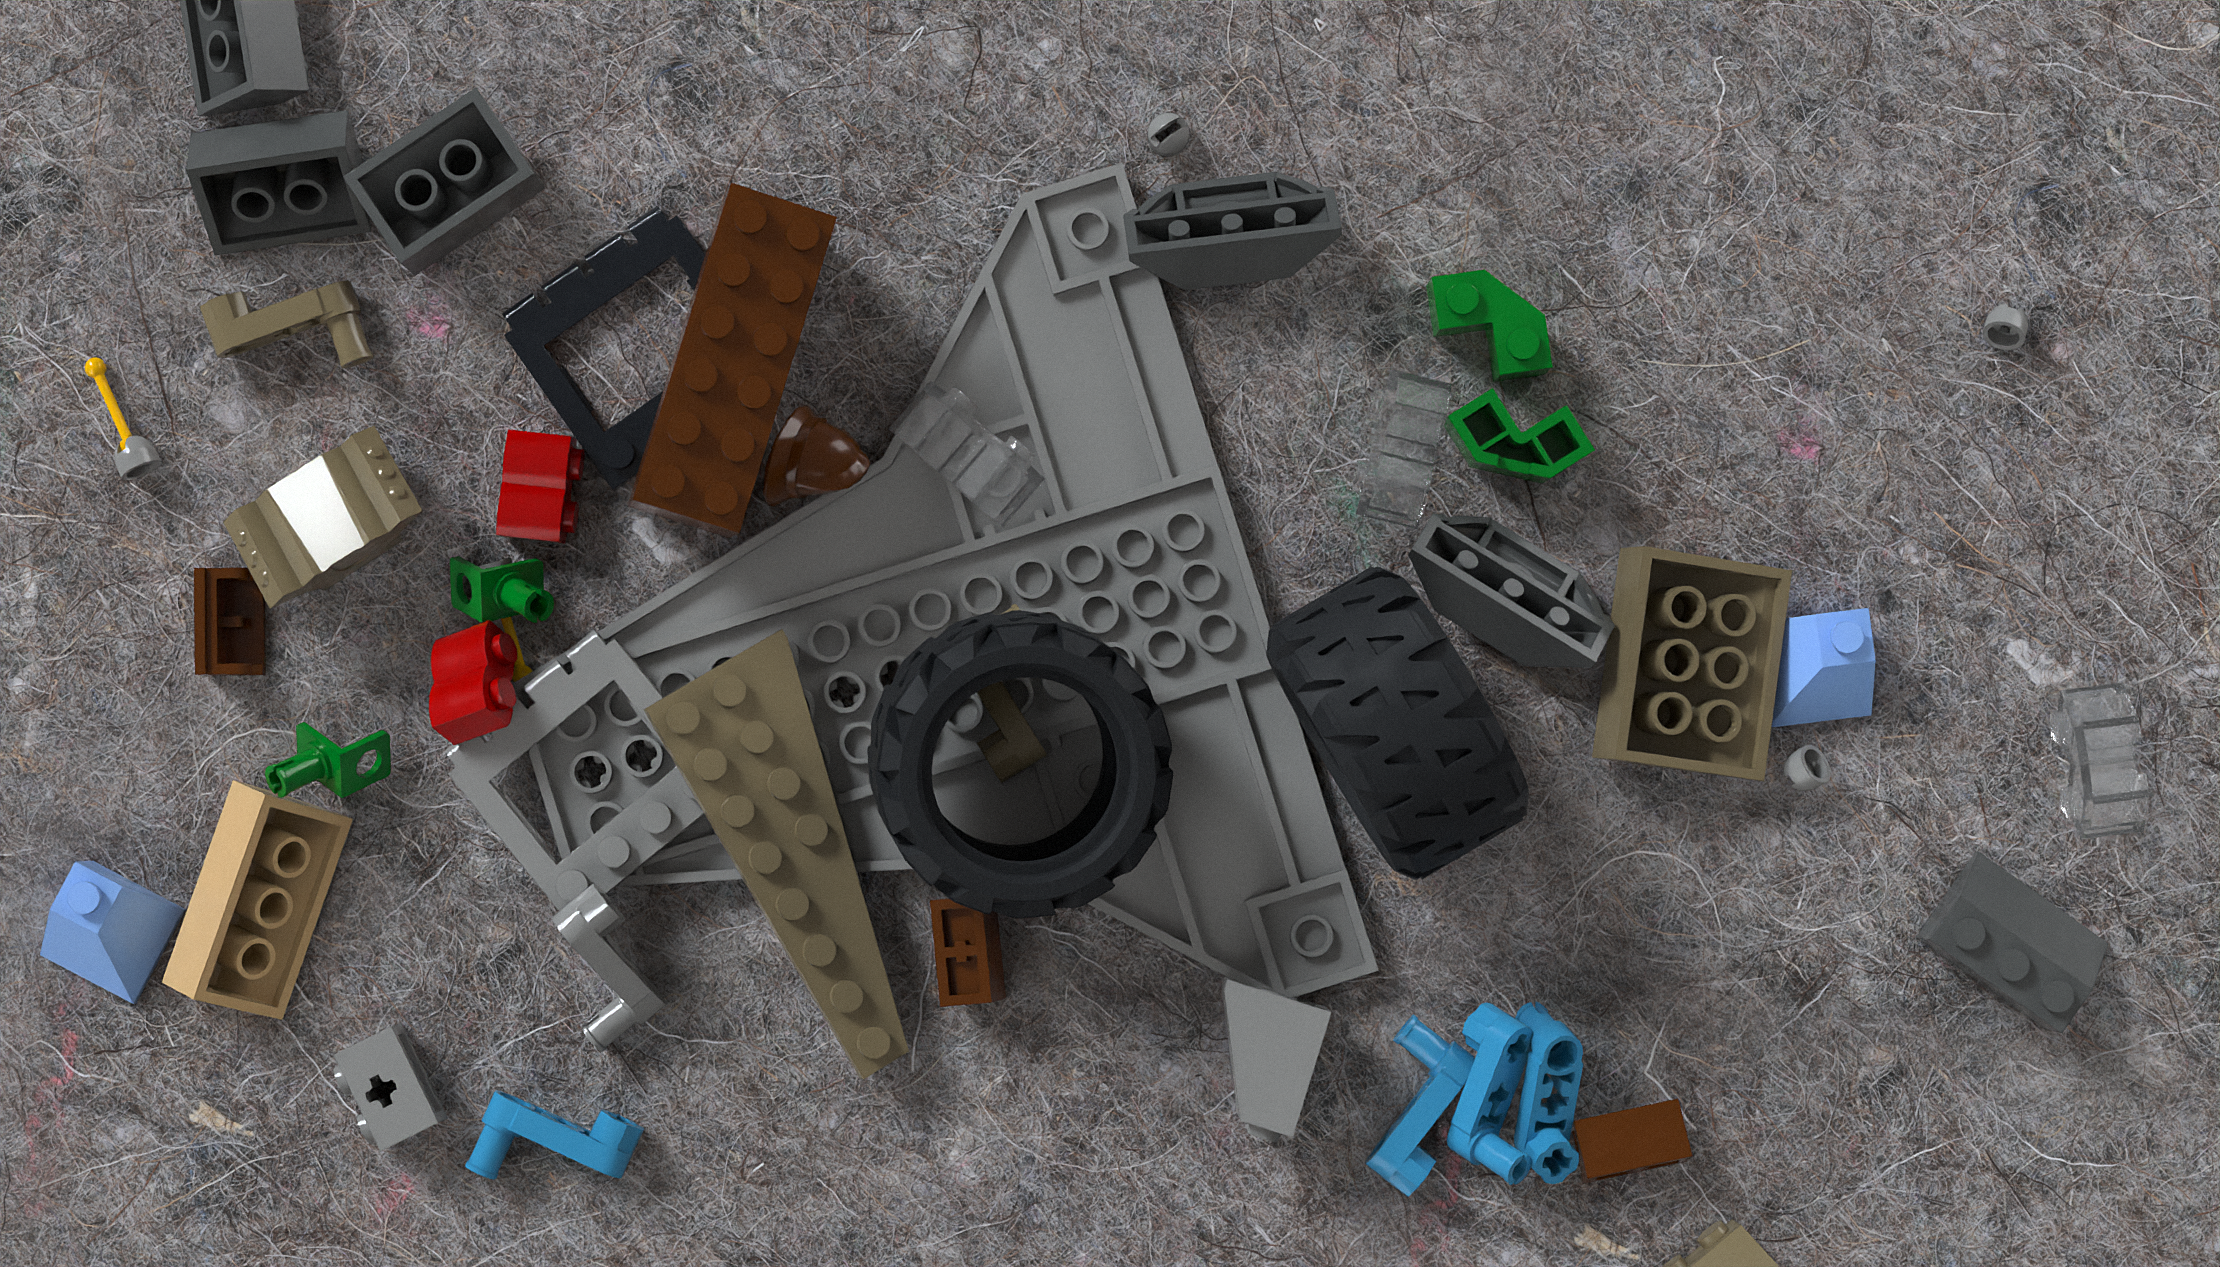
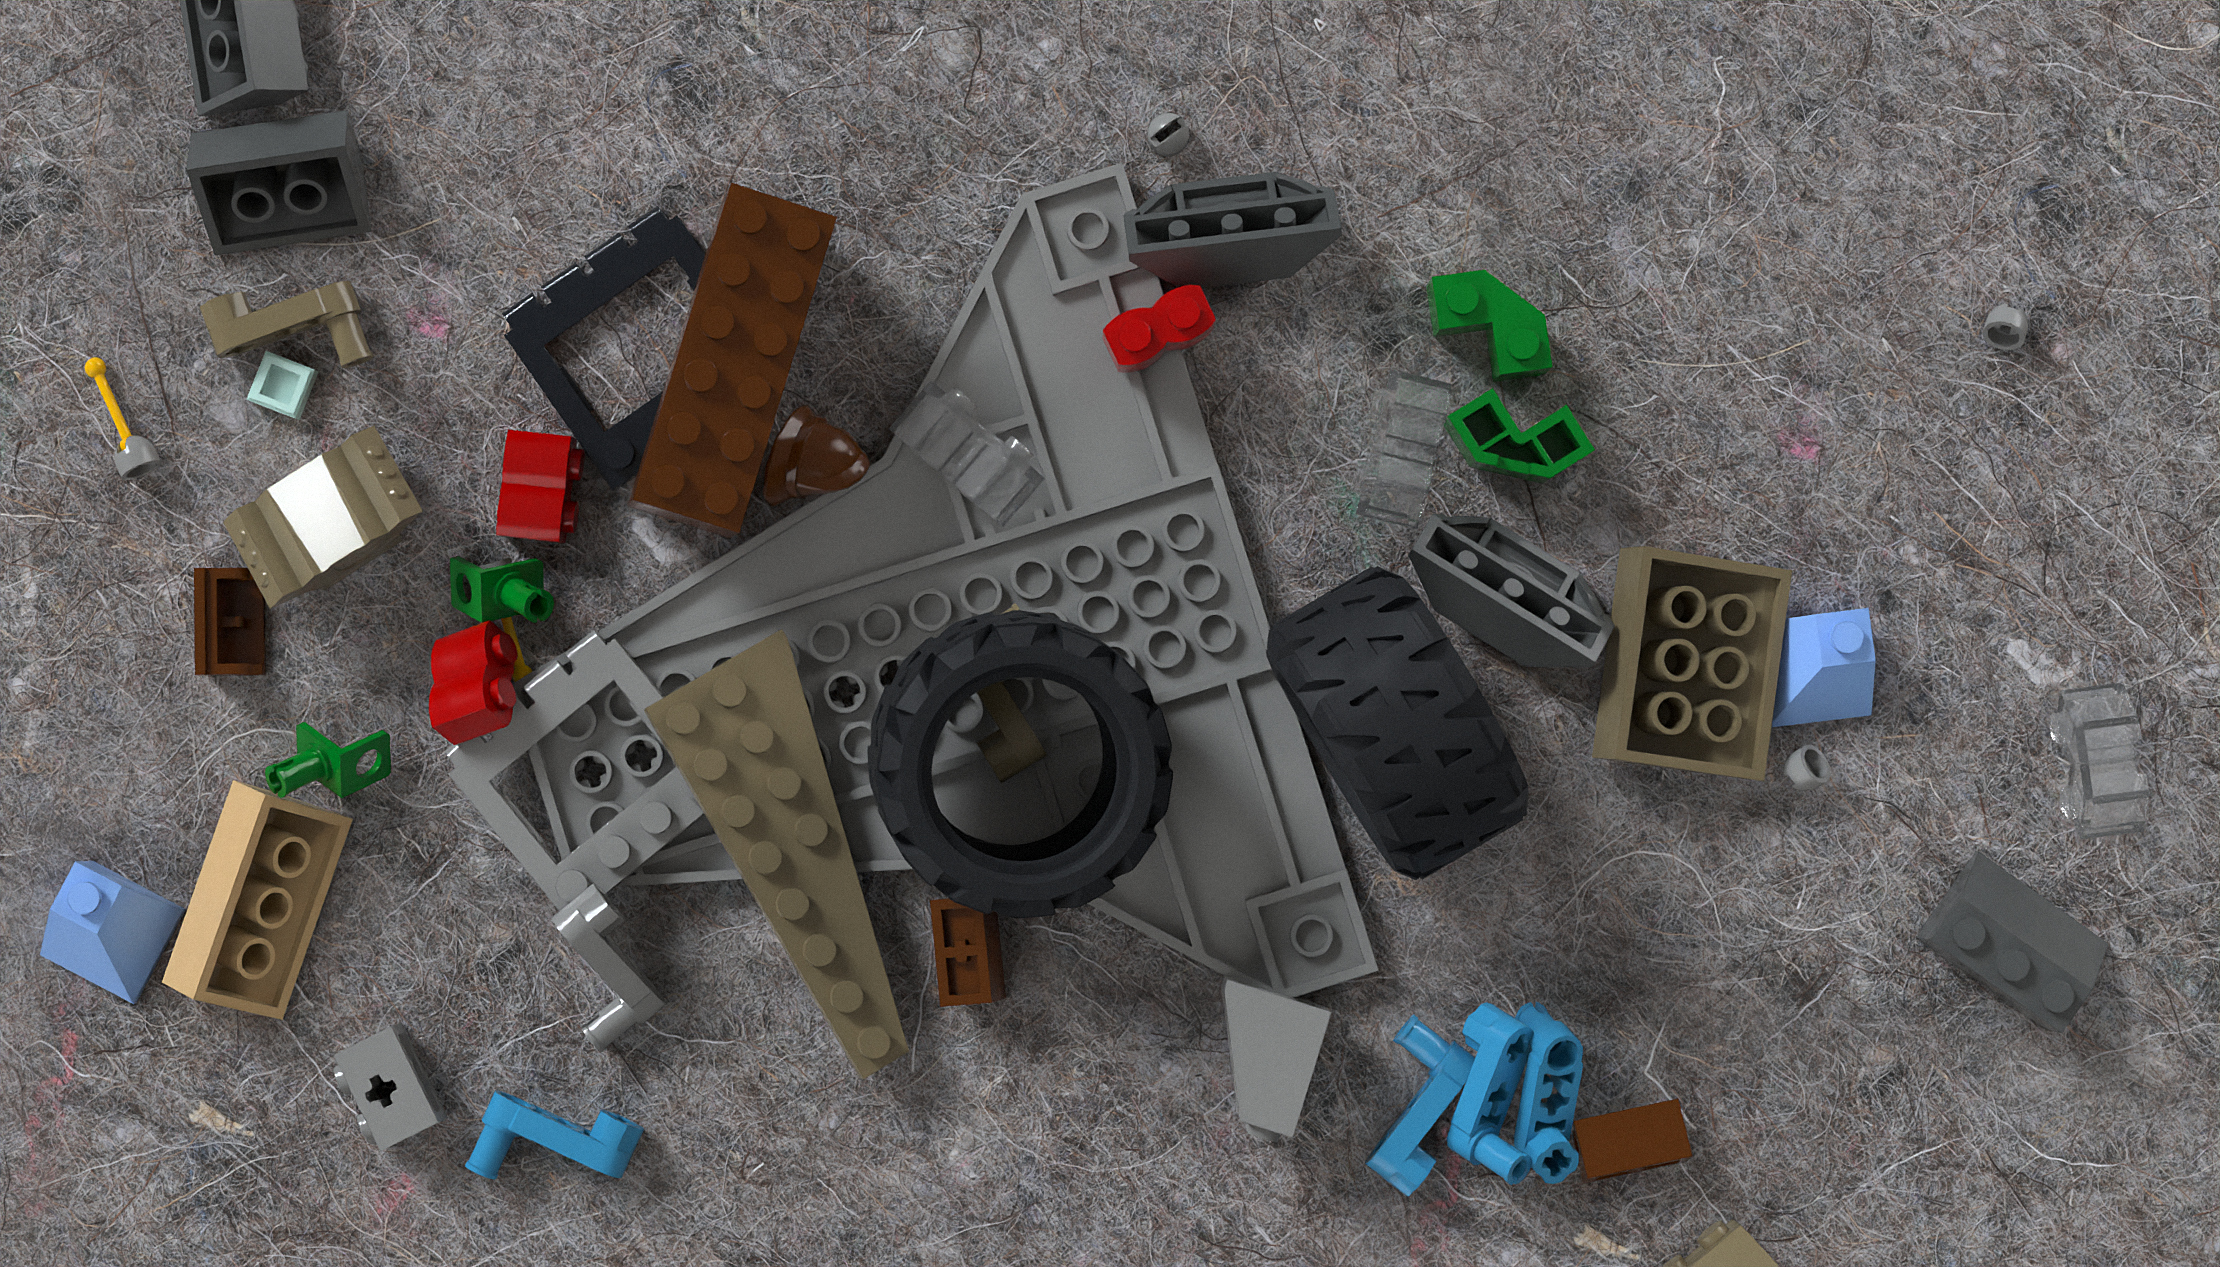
dark grey slope [343,87,546,276] -> none
none -> light aqua tile [246,351,319,420]
none -> red brick [1103,285,1216,373]

